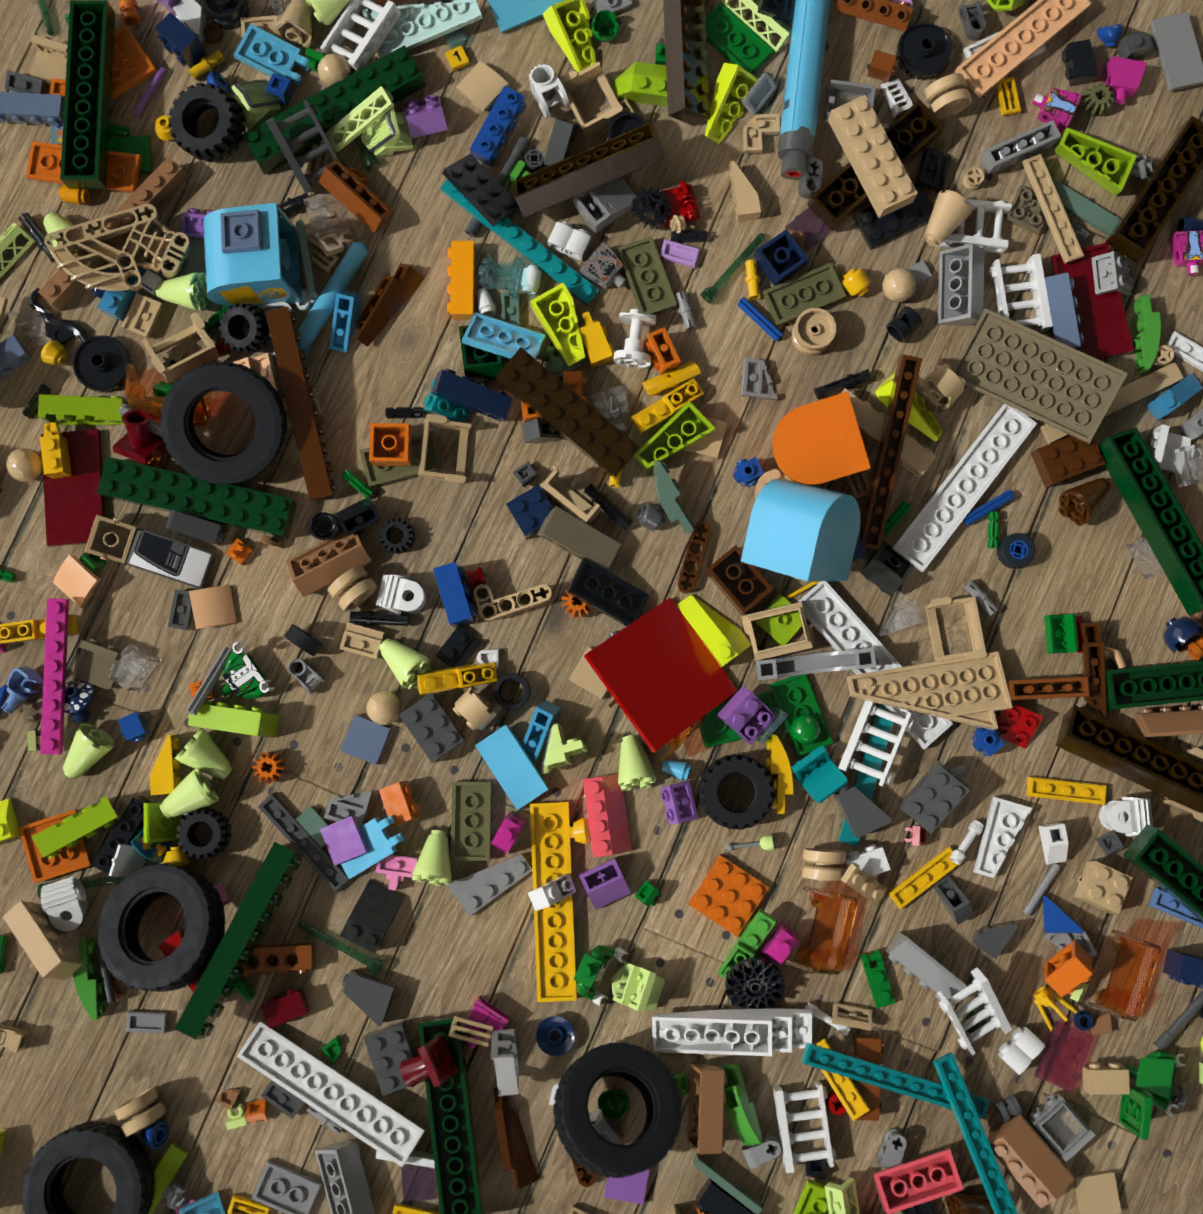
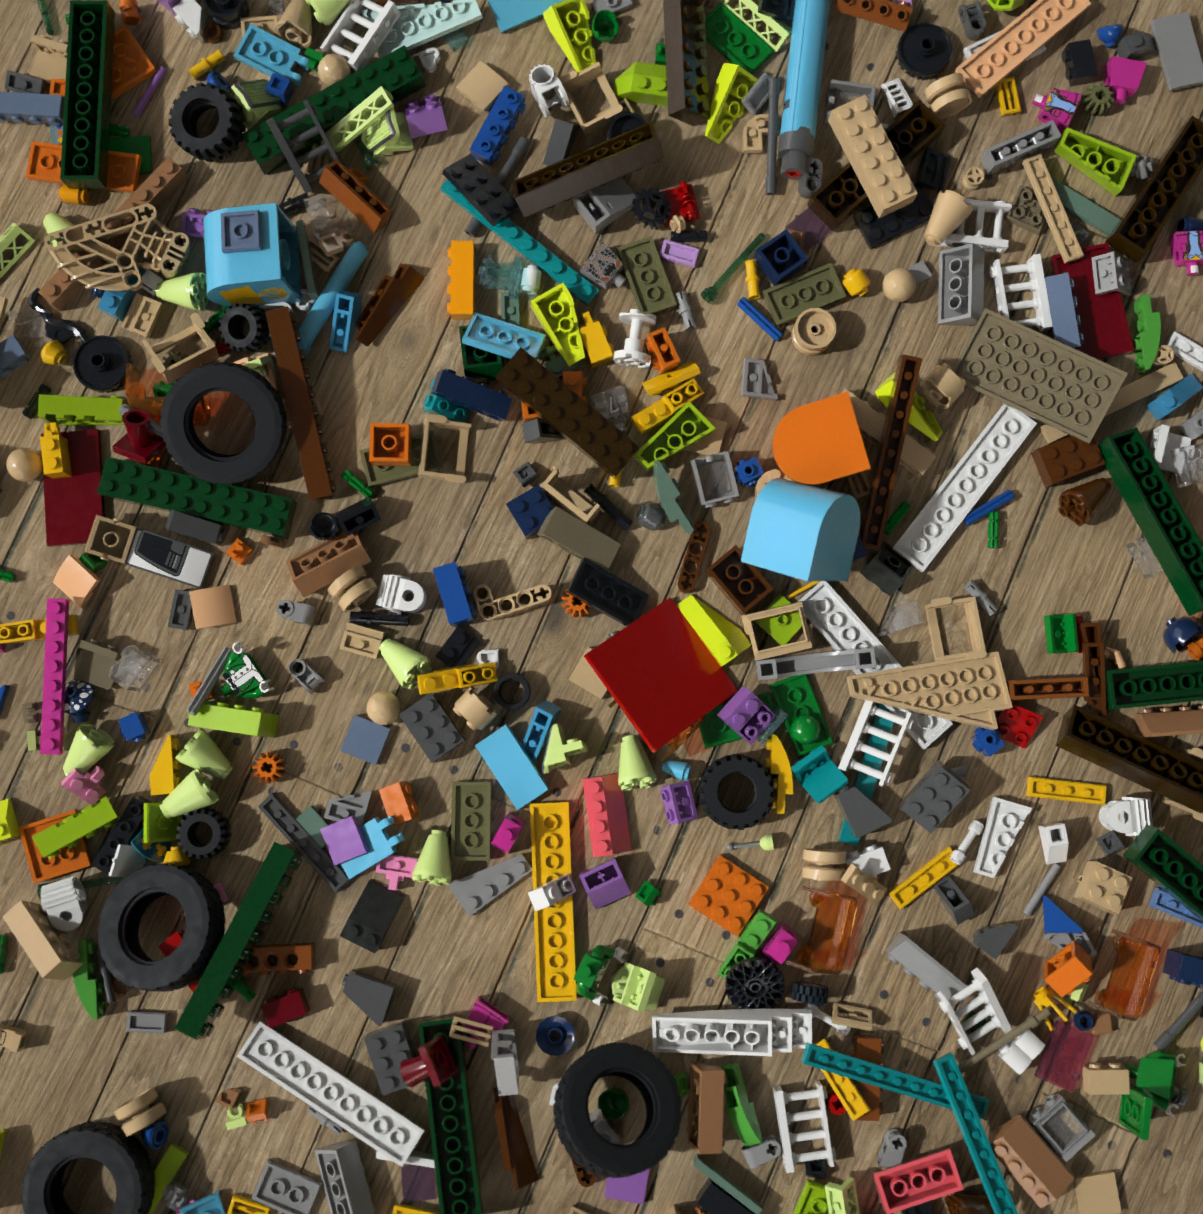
medium blue piece [1,666,43,714] -> none
black pin [18,212,56,263] -> none
dark blue brick [154,12,207,68] -> none
yellow cone [155,115,175,141] -> none
dark grey plate [261,1080,304,1119] -> none
black tyre [284,624,323,656] -> none
clear green piece [298,921,384,975] -> none
green tile [321,1035,342,1065] -> none
black tyre [379,518,415,554] -> none
black axle [385,407,423,418] -> none
yellow tile [445,45,470,71] -> none
red wheel [466,566,487,588] -> none
white cone [477,288,496,317] -> none
bright green tile [510,160,531,183] -> none
dark grey wheel [525,149,544,173] -> none
white brick [548,222,591,261] -> none
yellow cone [570,818,591,844] -> none
tan slope [729,161,763,222] -> none
black pin [814,369,872,400] -> none
green plate [860,949,896,1009] -> none
dark orange brick [867,50,898,82] -> none
black wheel [886,306,923,343] -> none
tile [904,825,926,846] -> none
dark grey wheel [995,1095,1023,1123] -> none
black wheel [997,533,1035,569] -> none
none -> bright pink hinge [61,766,106,805]
none -> yellowish green tile [243,356,270,376]
none -> light grey piece [276,600,316,626]
none -> white tile [418,48,441,73]
none -> window [689,451,739,508]
none -> dark grey piece [765,78,780,195]
none -> black wheel [791,981,829,1005]
none -> dark tan bar [958,1007,1051,1073]

